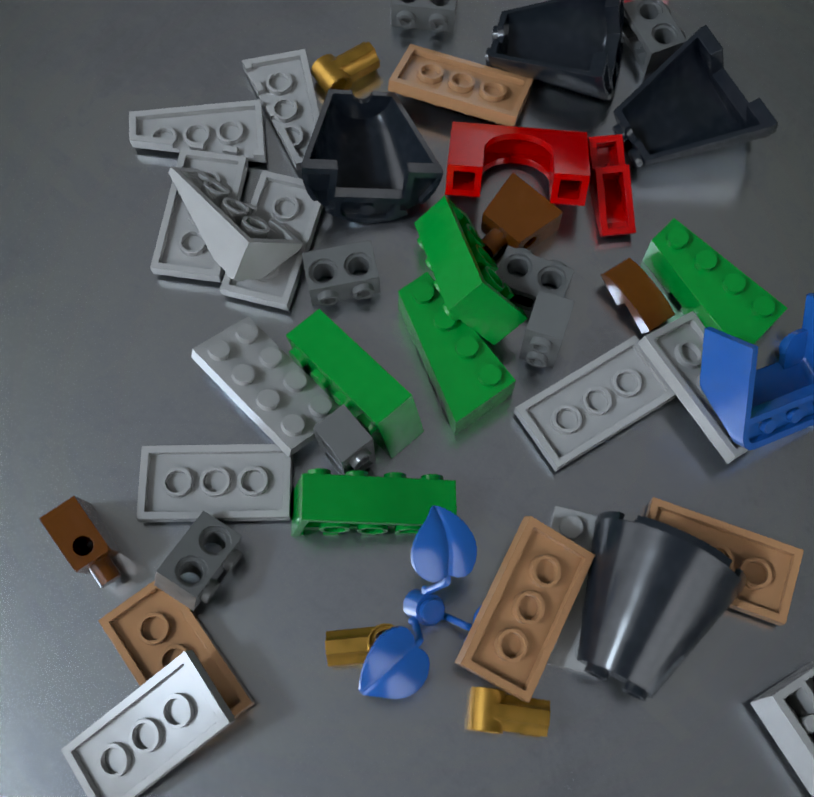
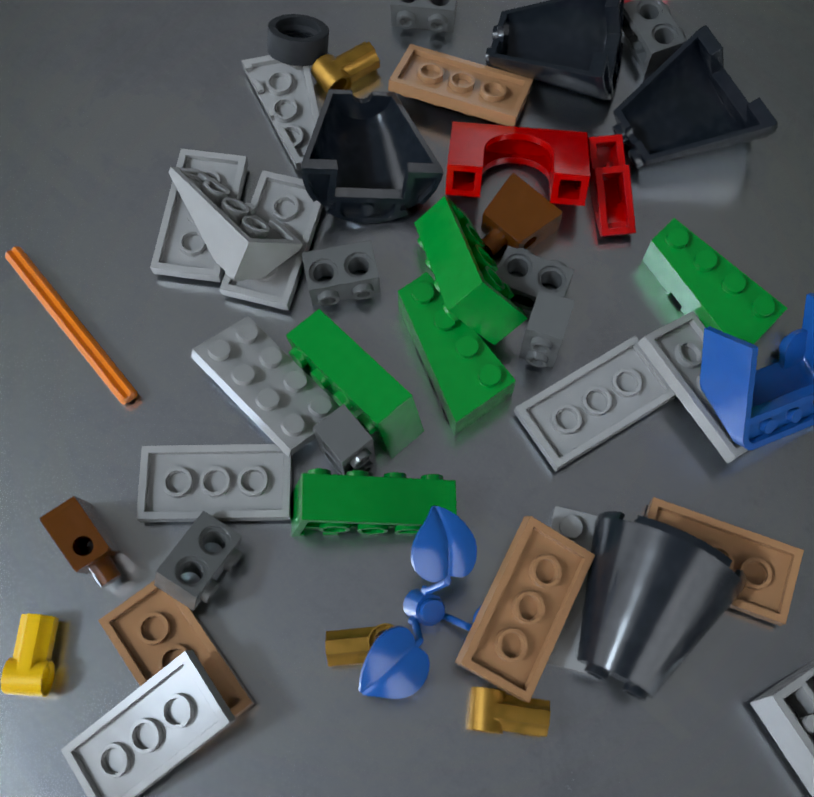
light grey wing [129,99,266,163] -> none
reddish brown slope [601,257,675,334] -> none
none -> yellow piece [1,613,59,697]
none -> orange axle [5,246,138,405]
none -> black tyre [267,14,329,66]

